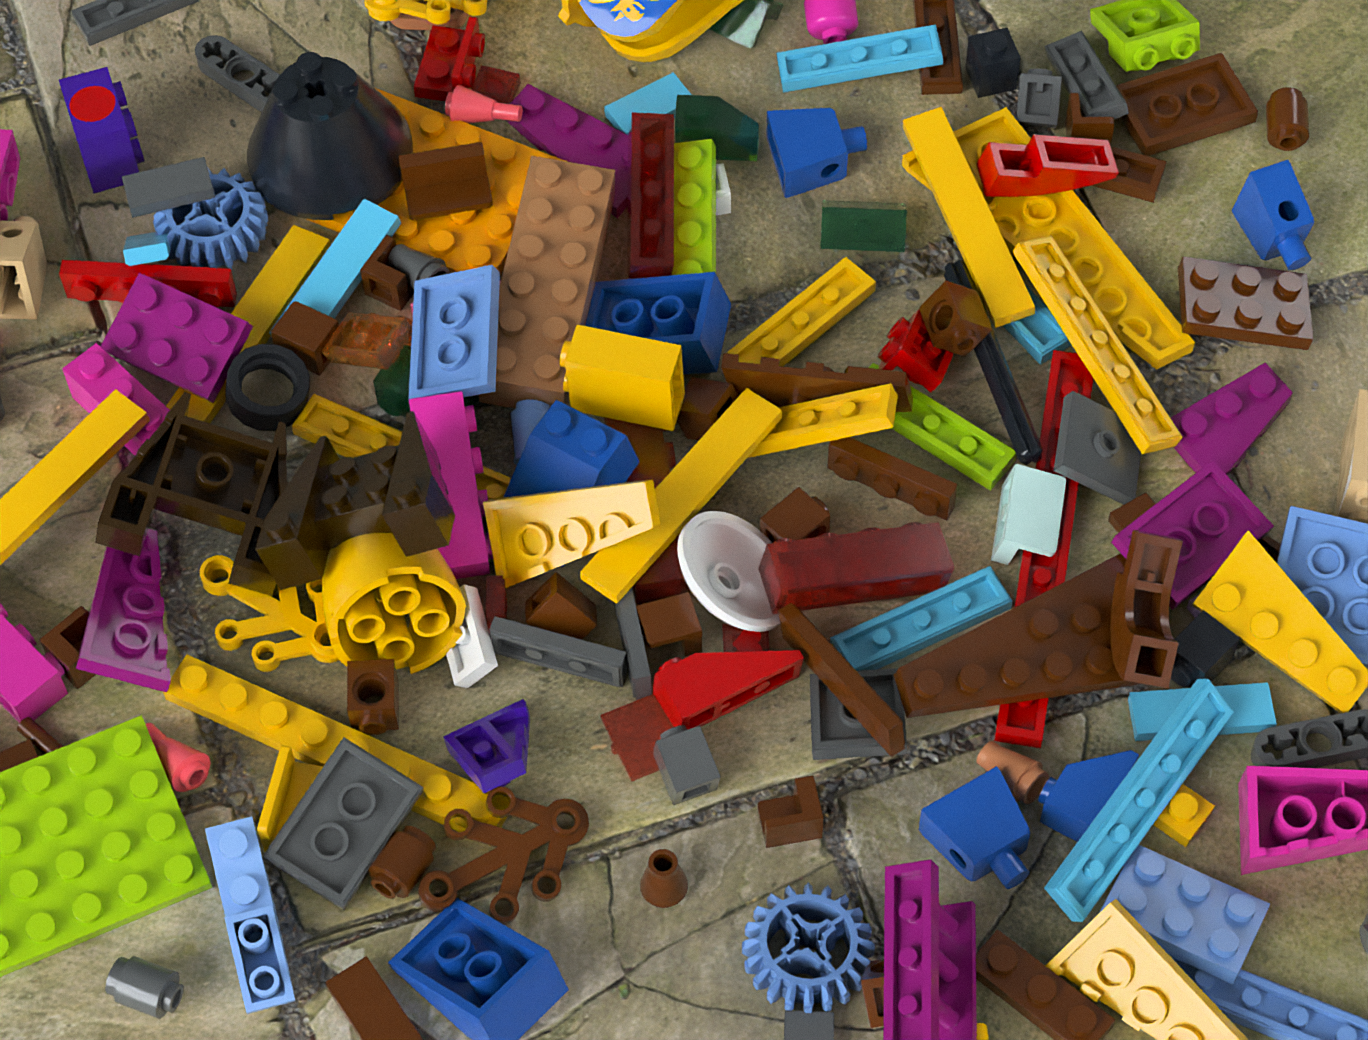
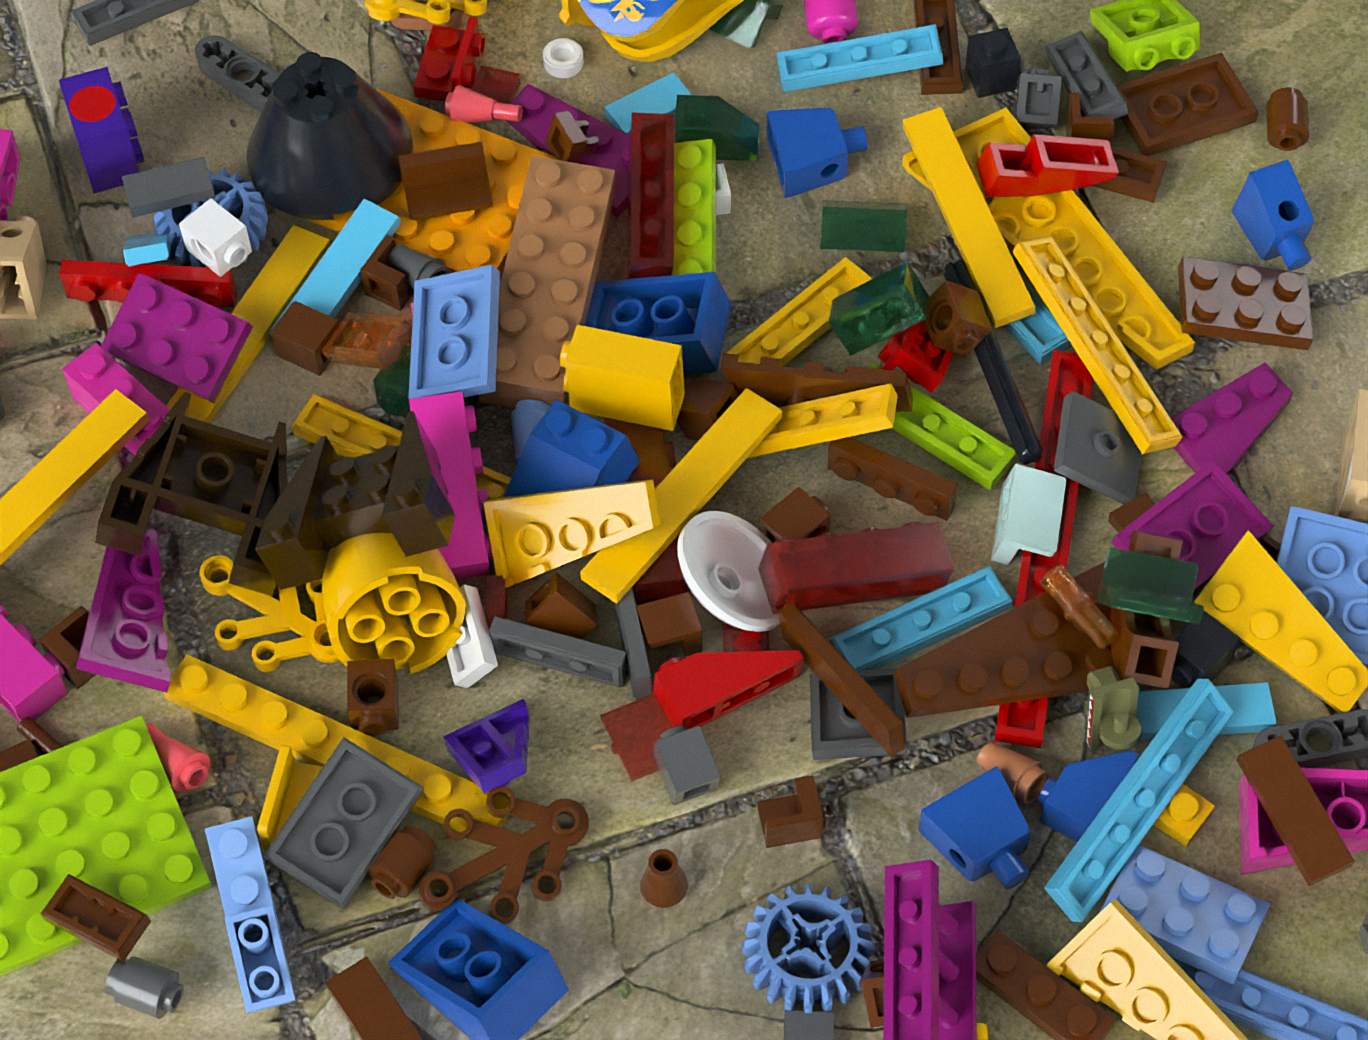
black tyre [226,344,310,431] -> none
none -> reddish brown plate [41,874,151,962]
none -> white brick [179,198,252,277]
none -> white tile [543,38,584,78]
none -> reddish brown tile [545,111,599,164]
none -> clear green brick [828,261,929,356]
none -> clear orange axle [1040,565,1119,648]
none -> olive hips [1084,666,1141,751]
none -> clear green panel [1097,547,1204,624]
none -> reddish brown tile [1236,735,1355,886]

